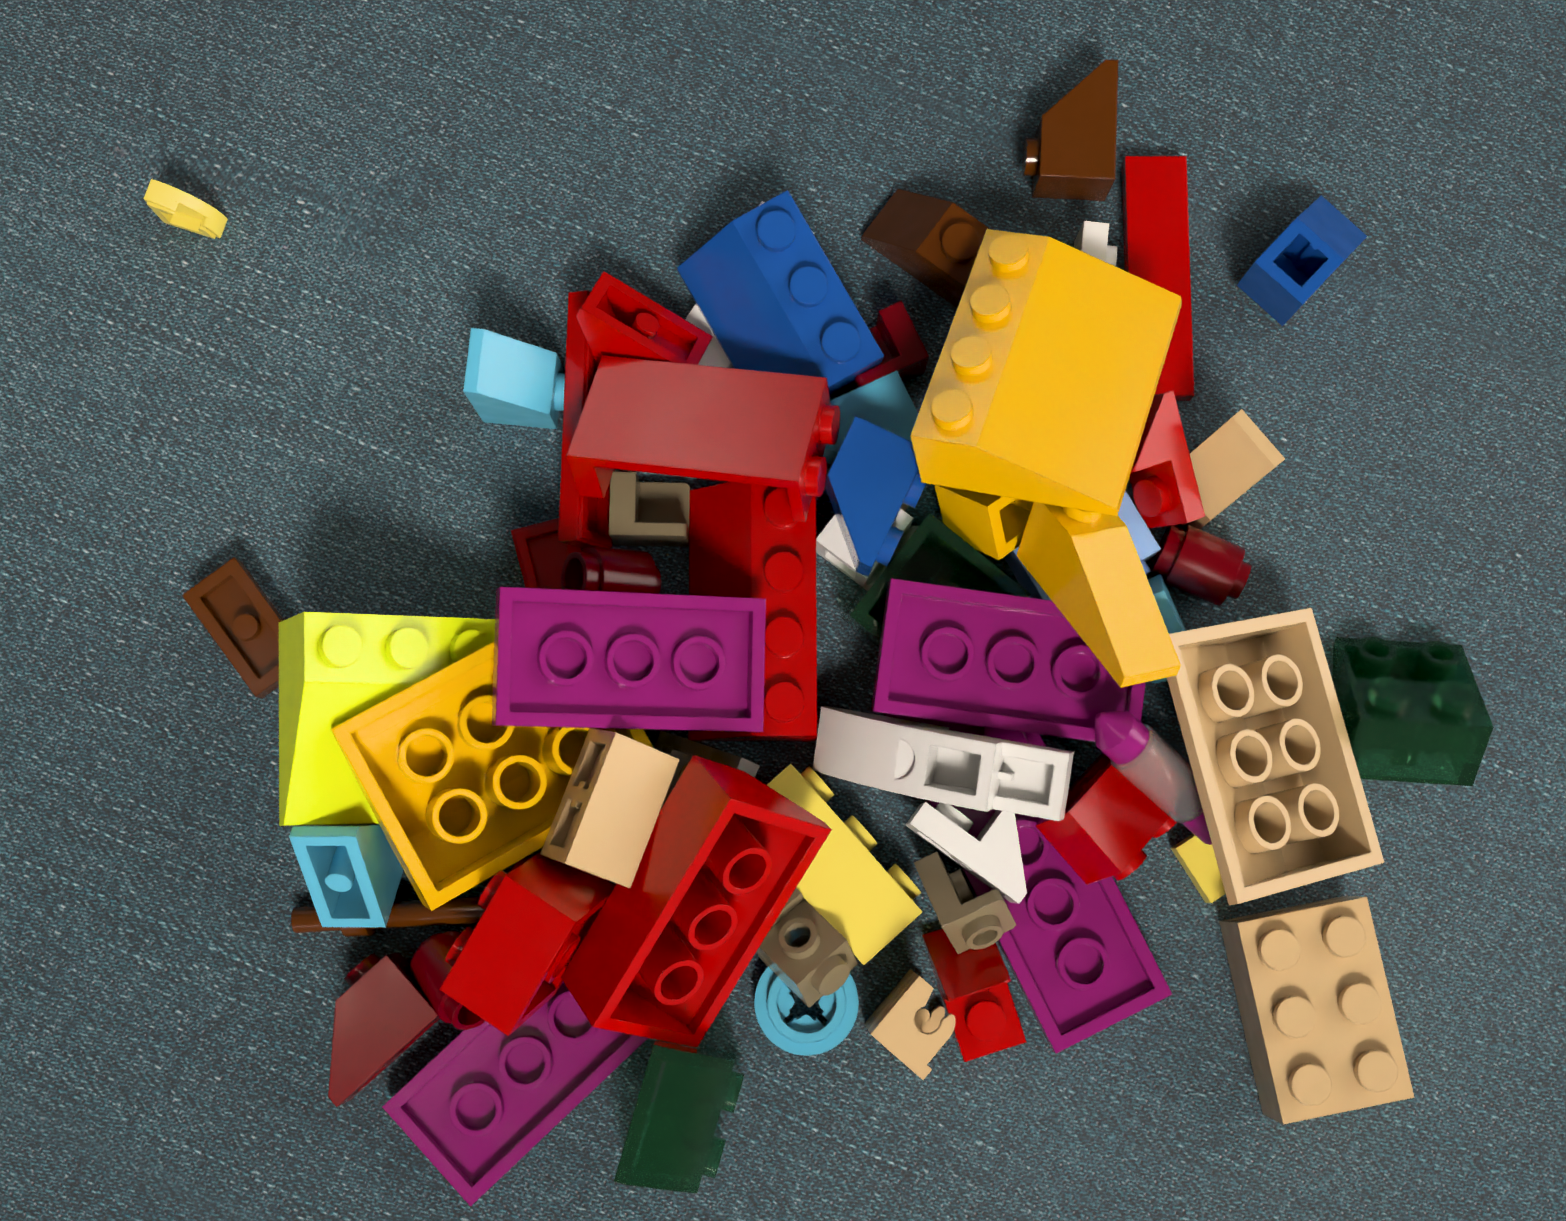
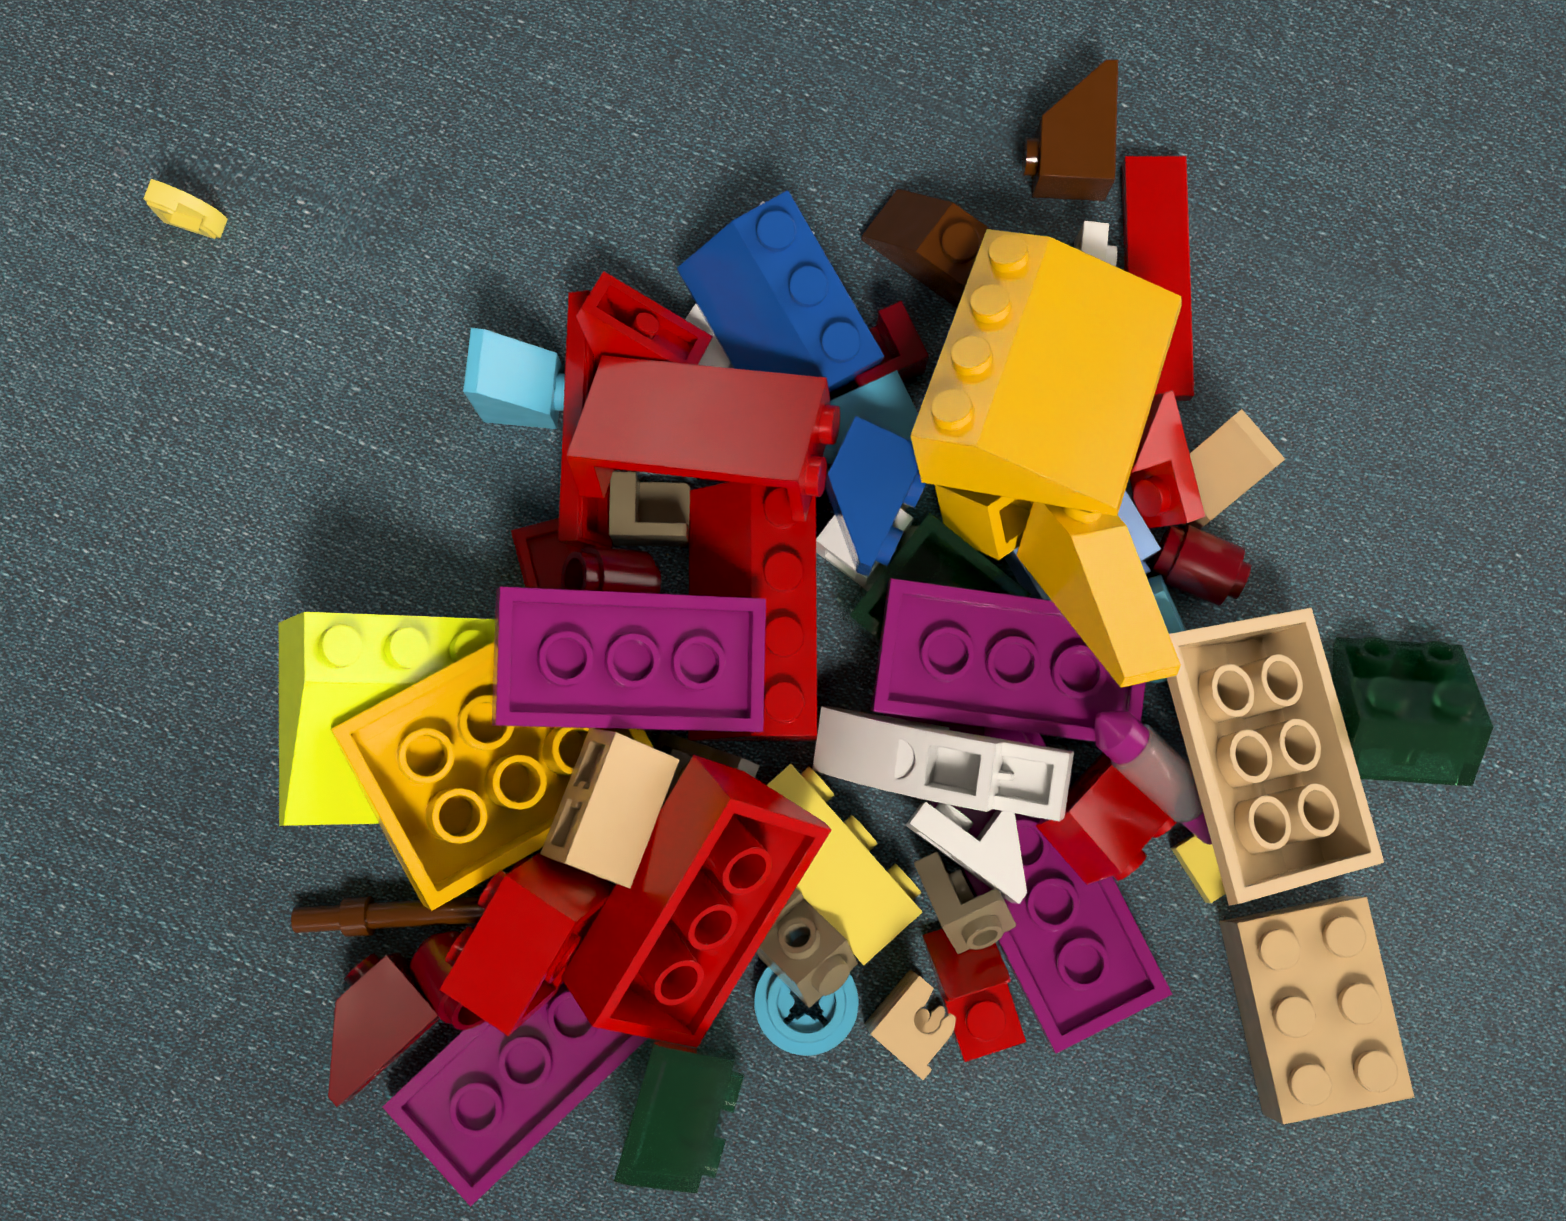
reddish brown plate [182,557,284,699] -> none
medium azure slope [289,824,403,928] -> none
blue slope [1237,195,1367,326] -> none

